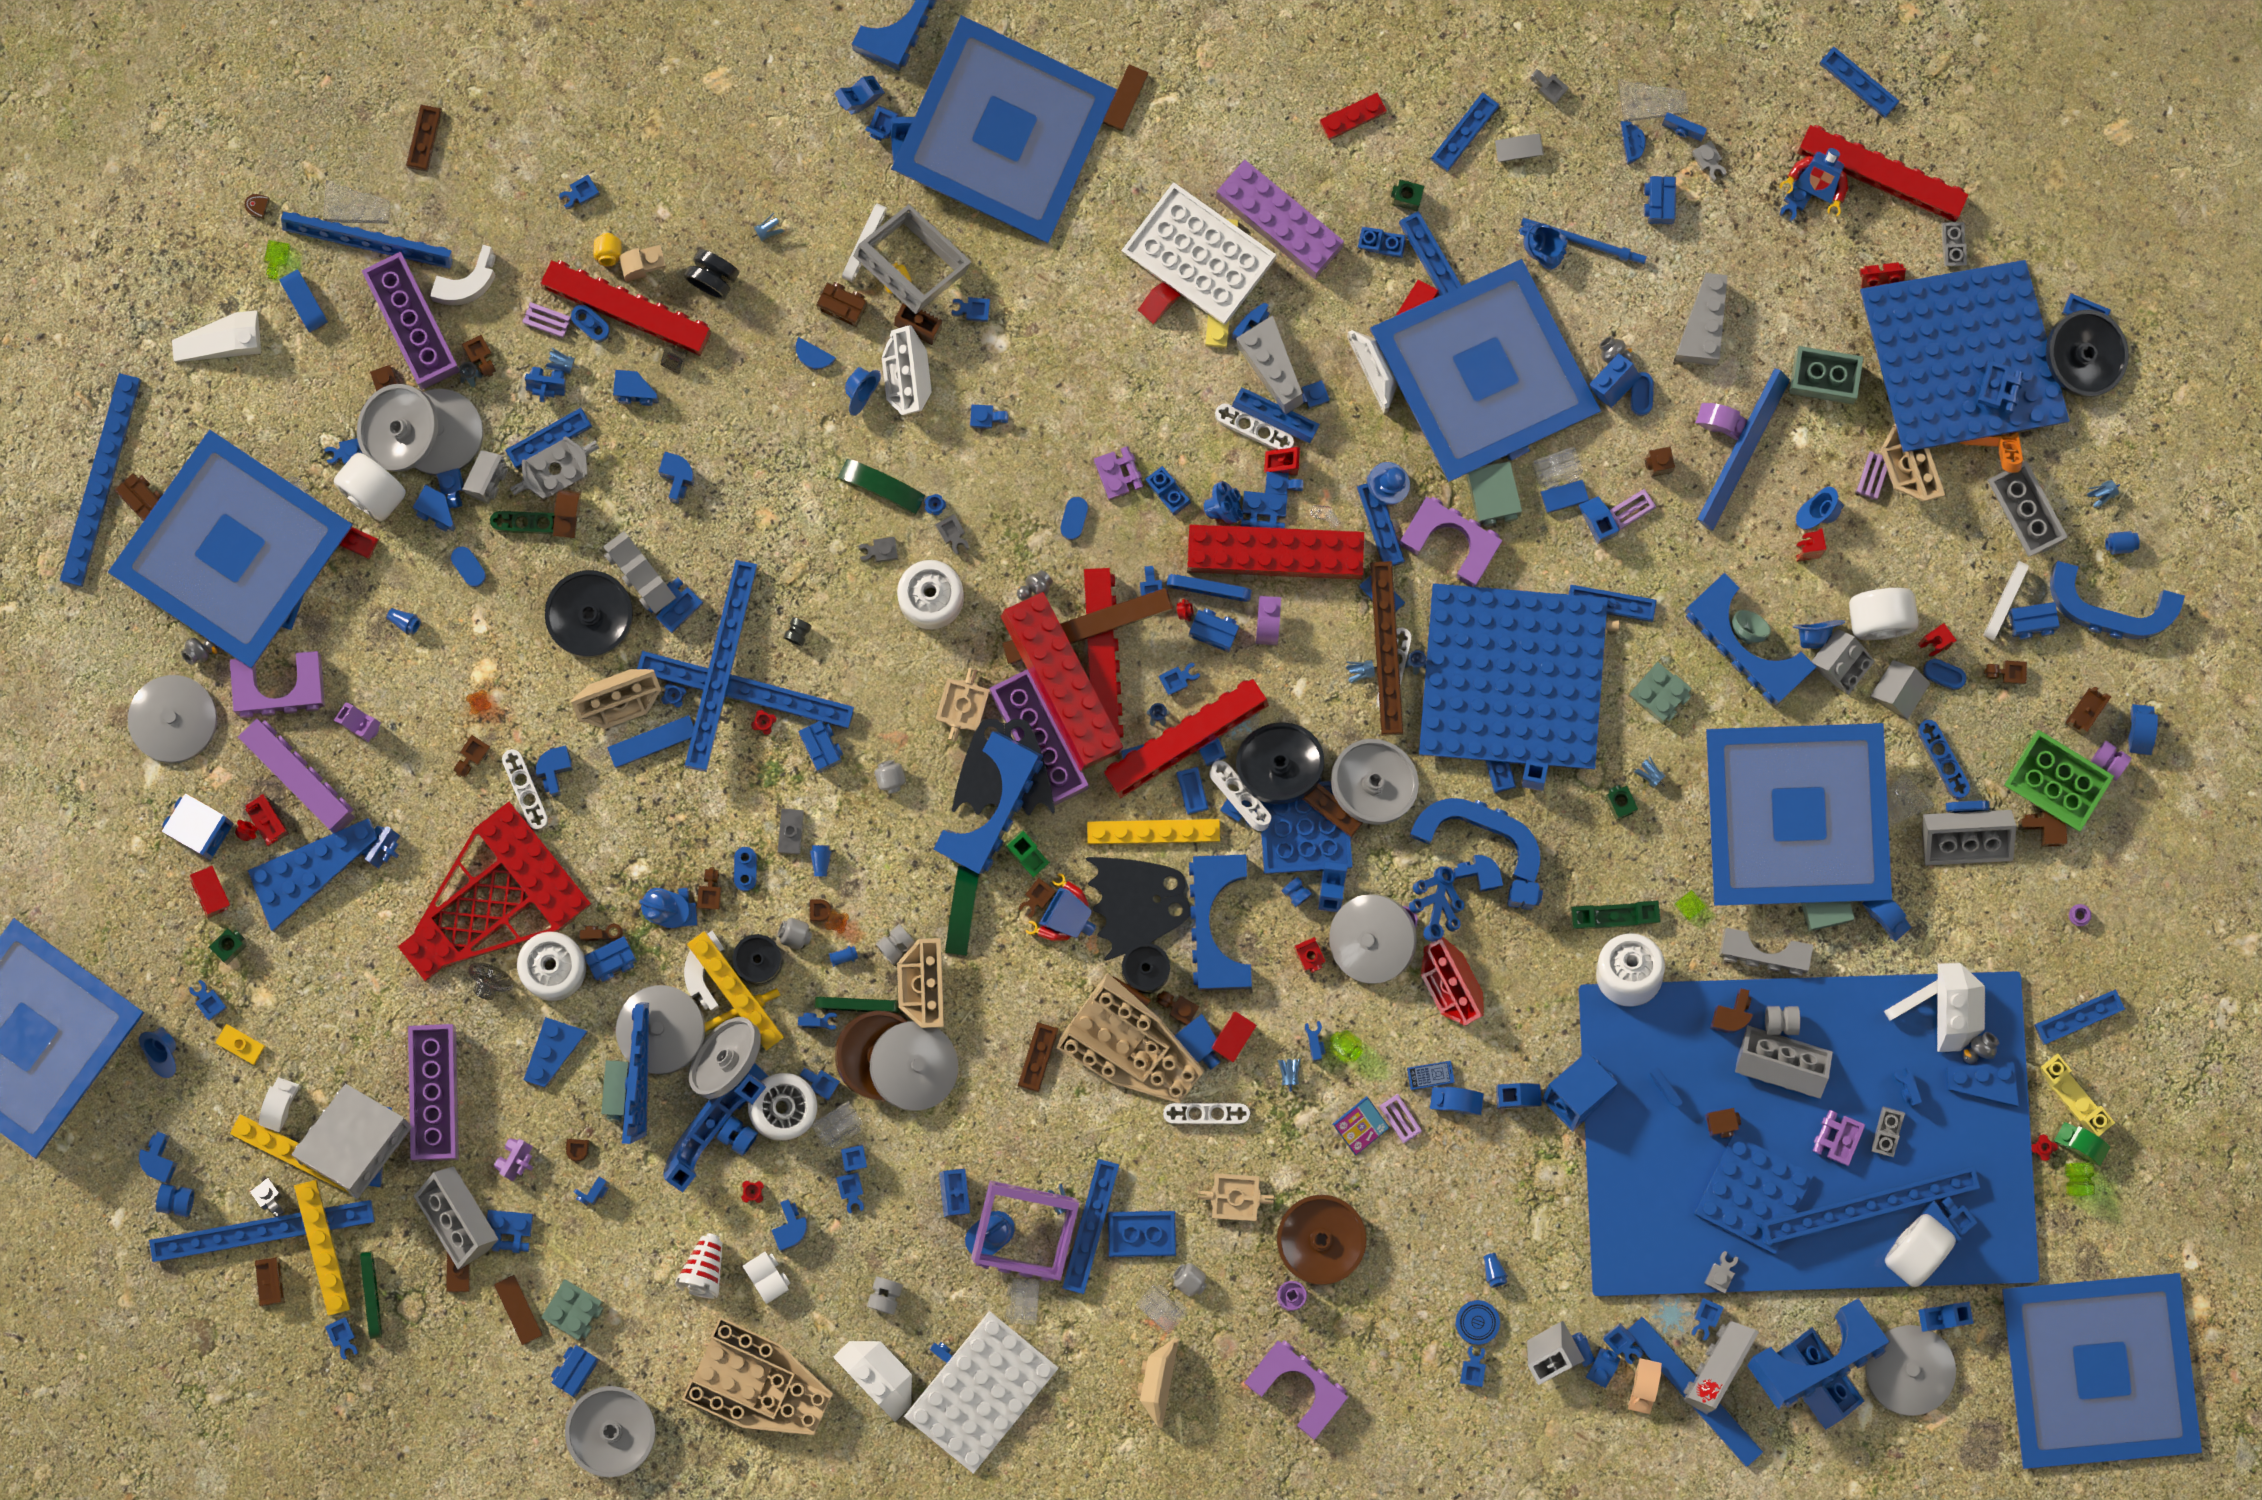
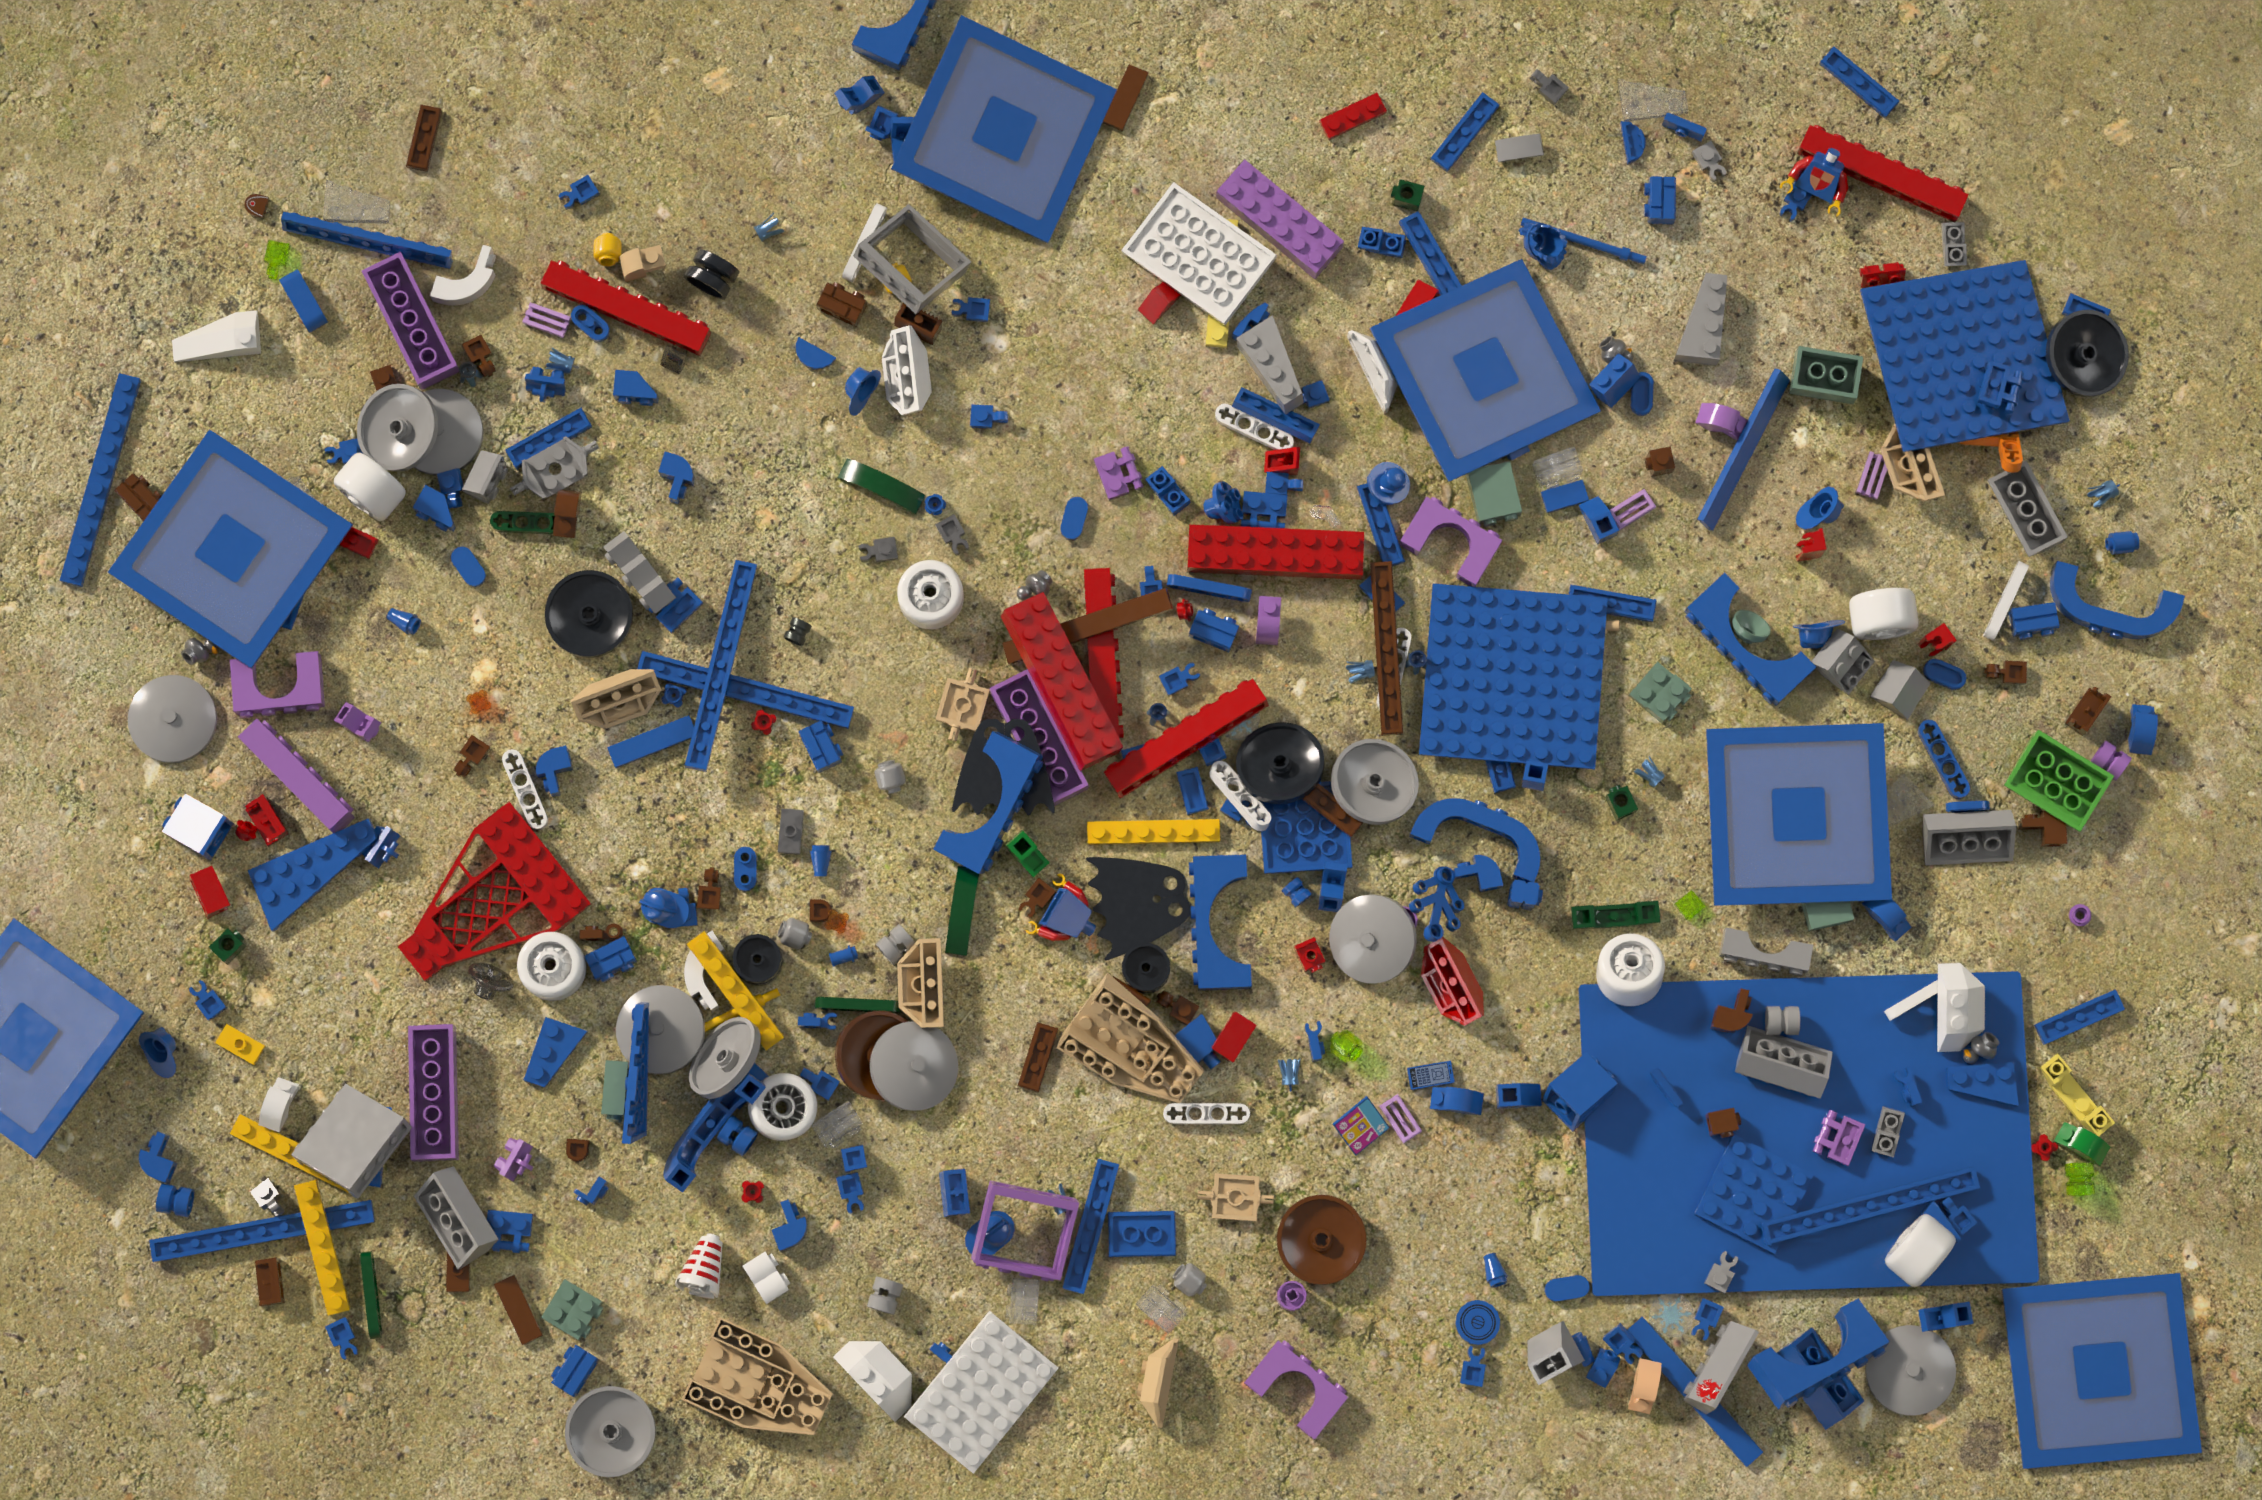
none -> blue tile [1544,1275,1589,1302]

